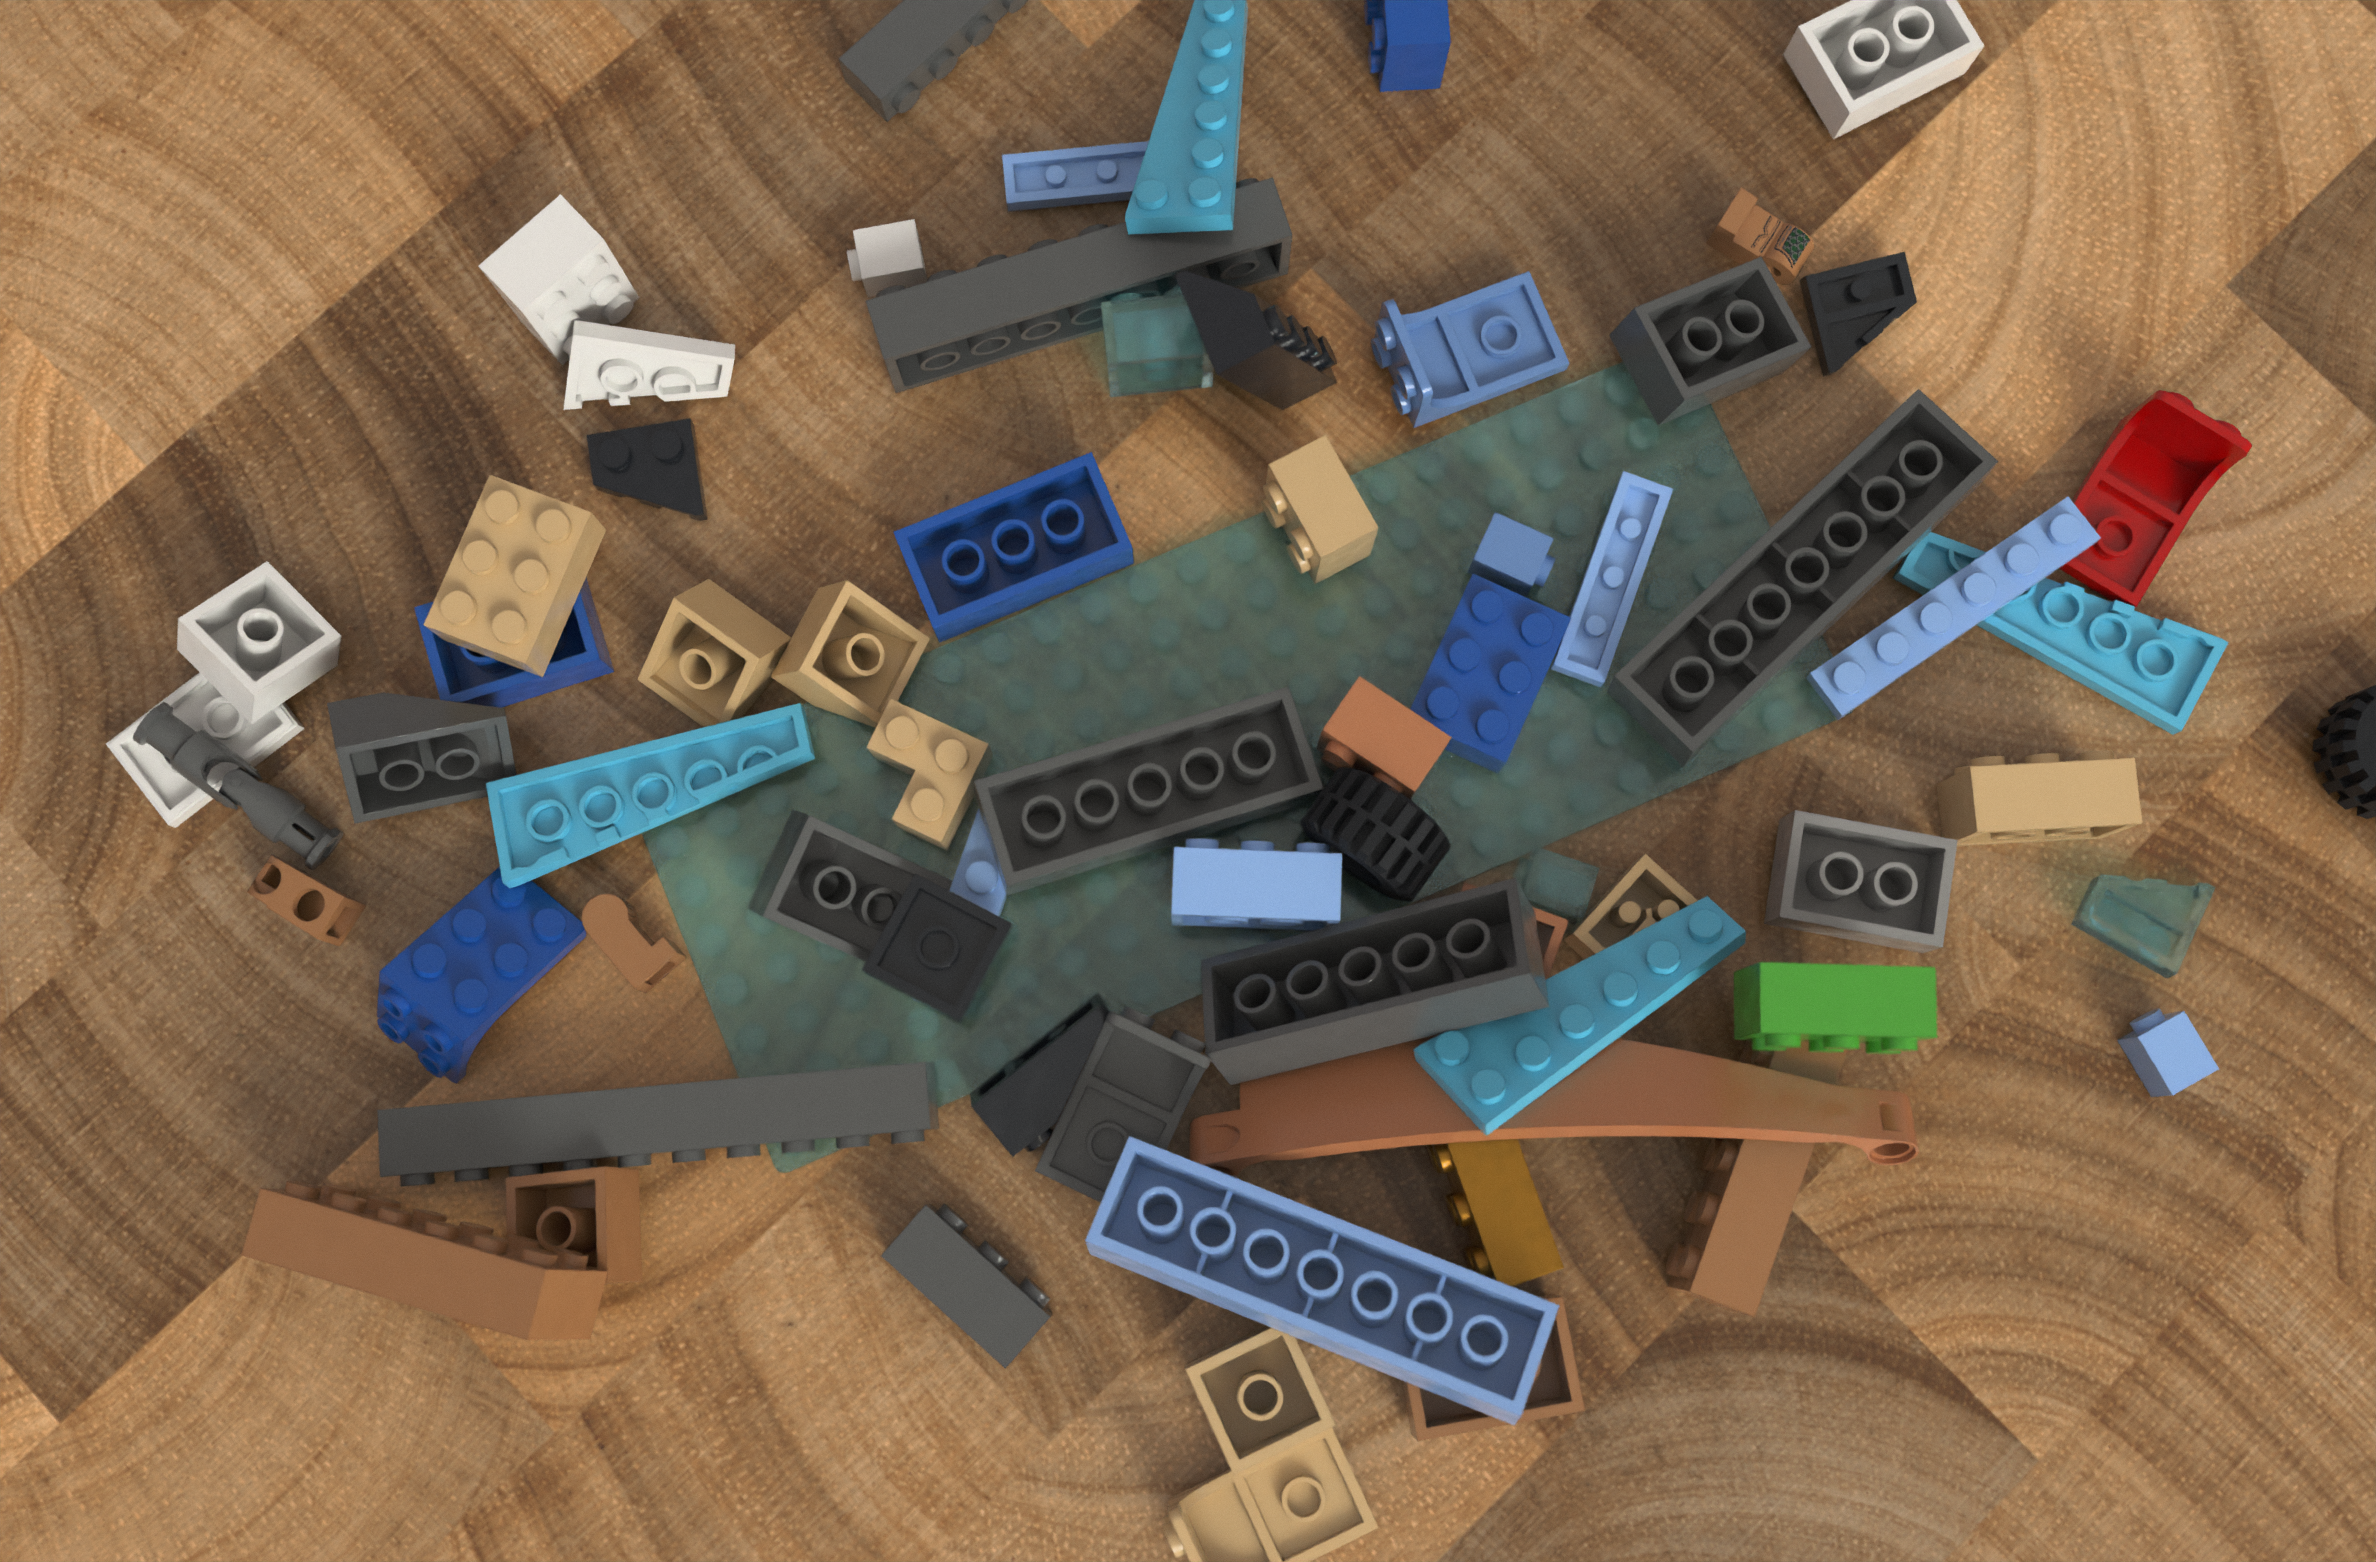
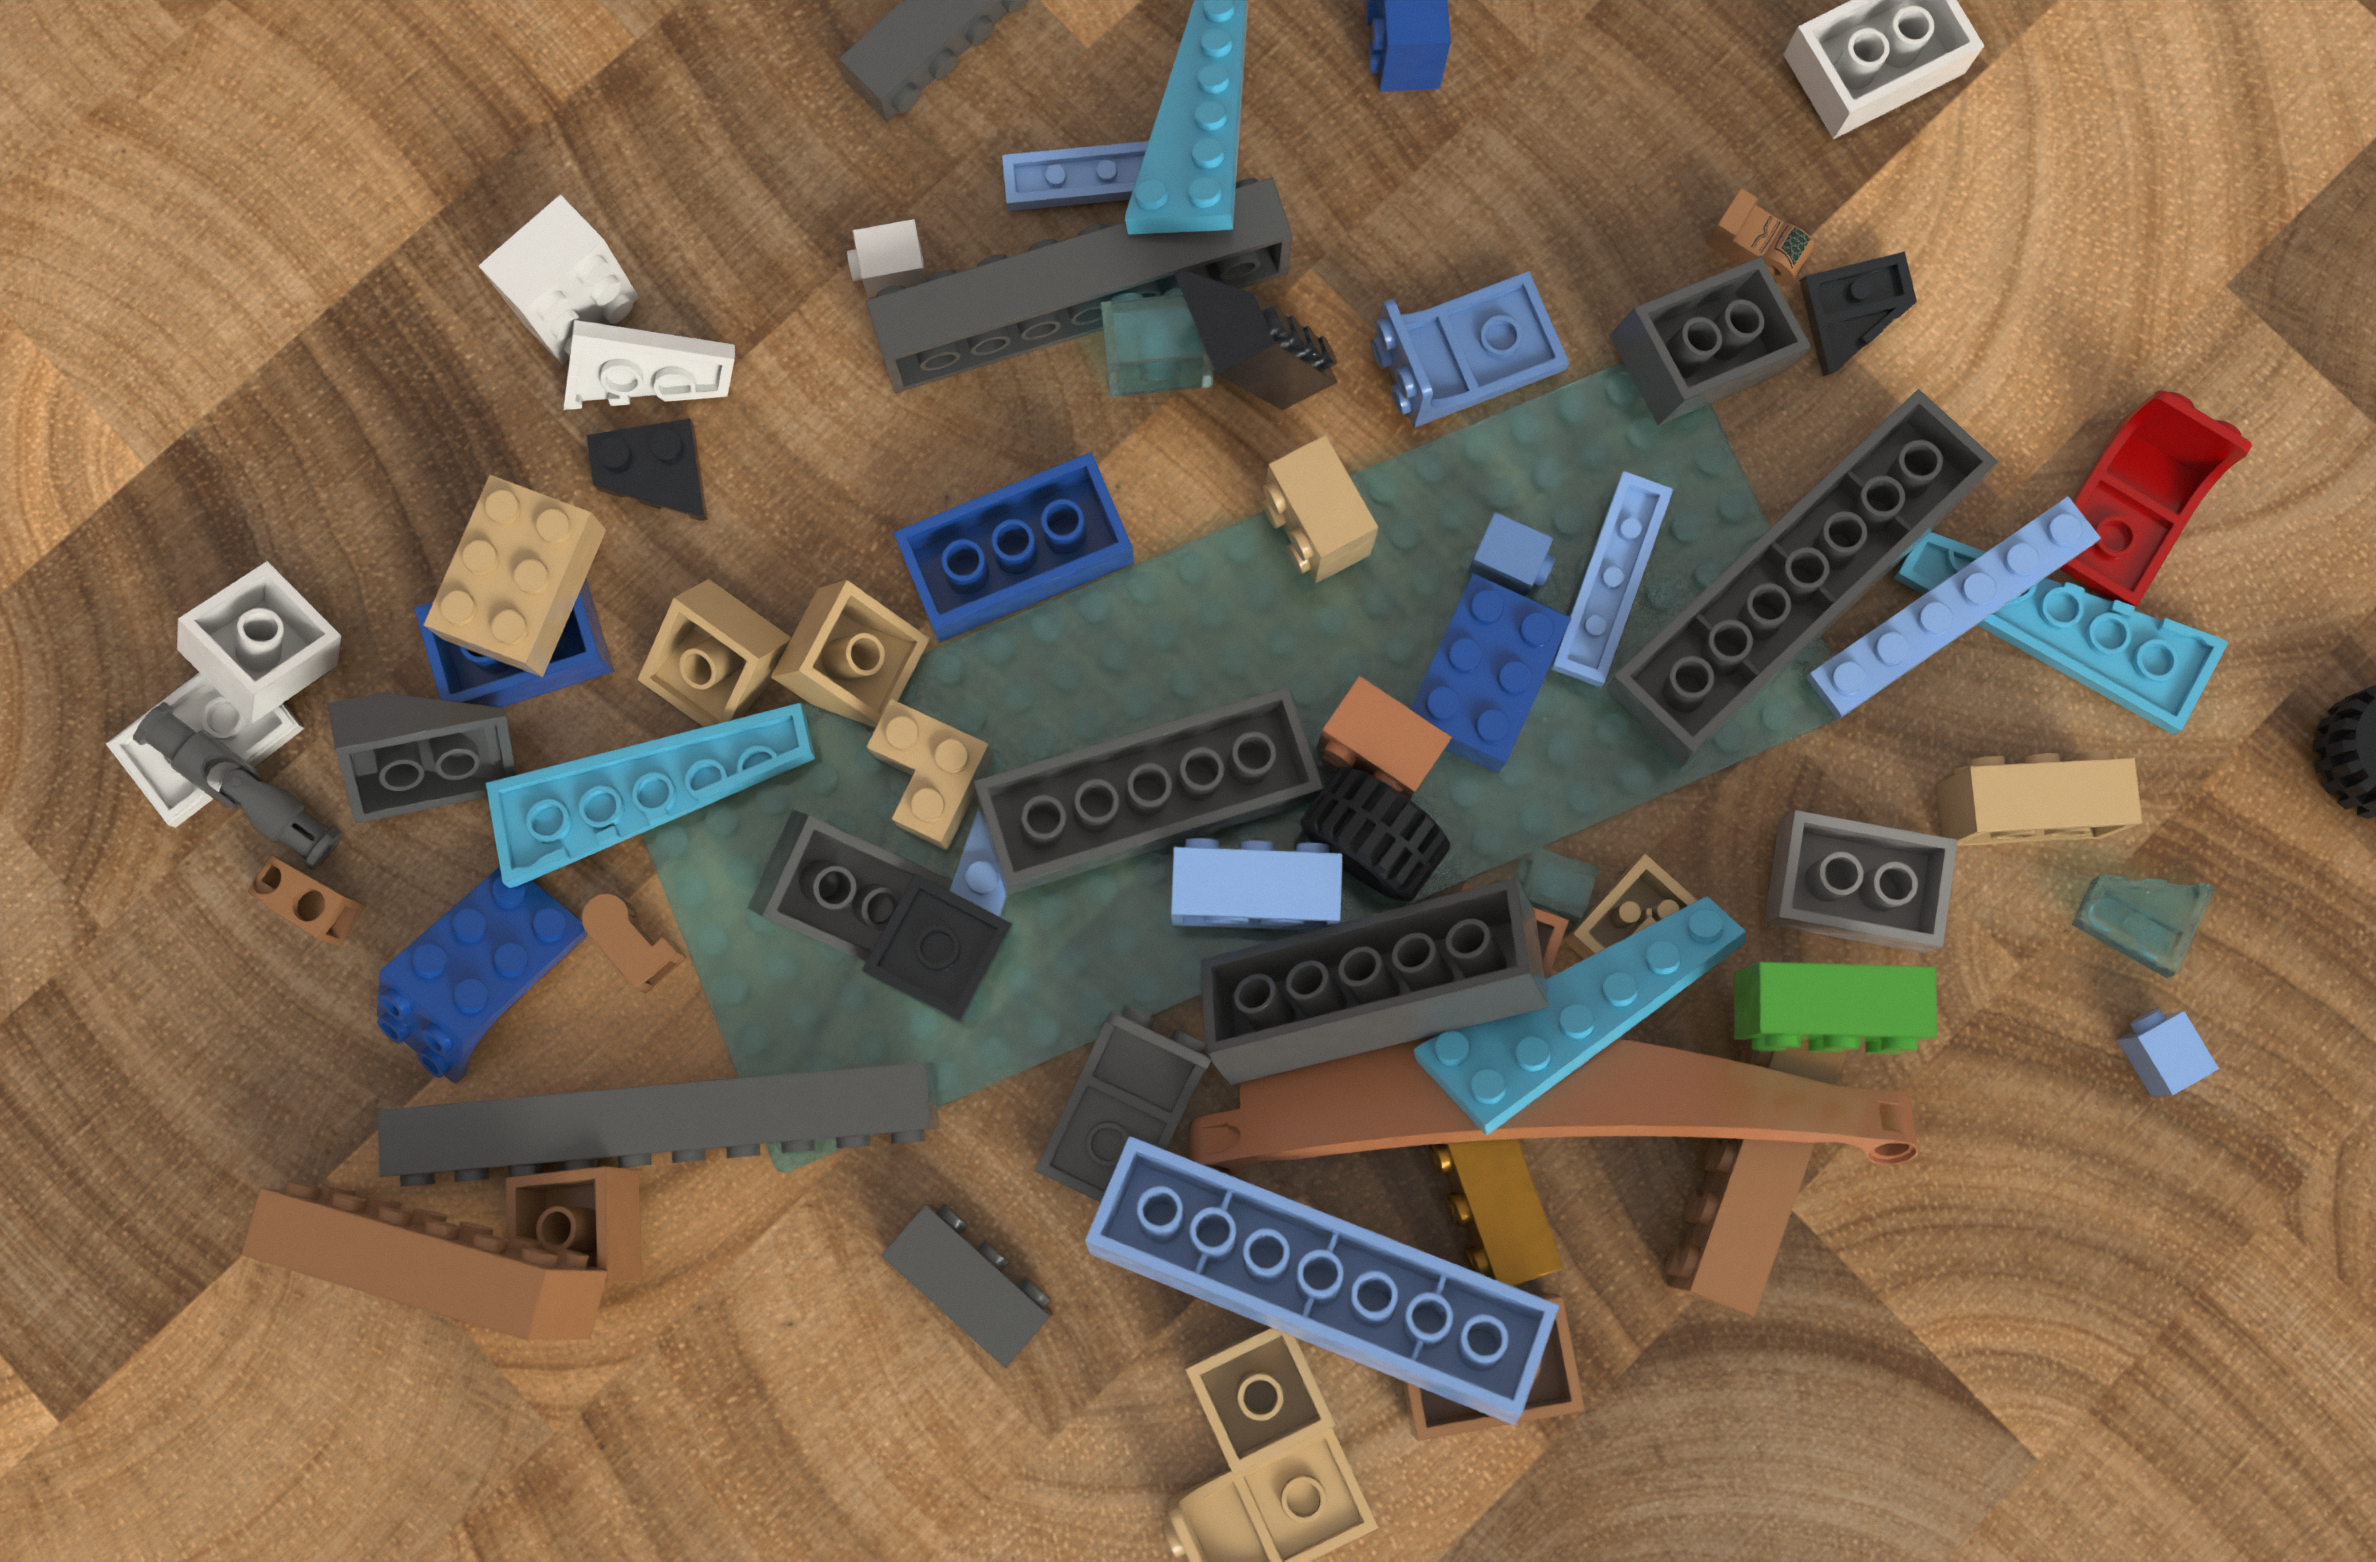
black slope [970,993,1110,1157] -> none

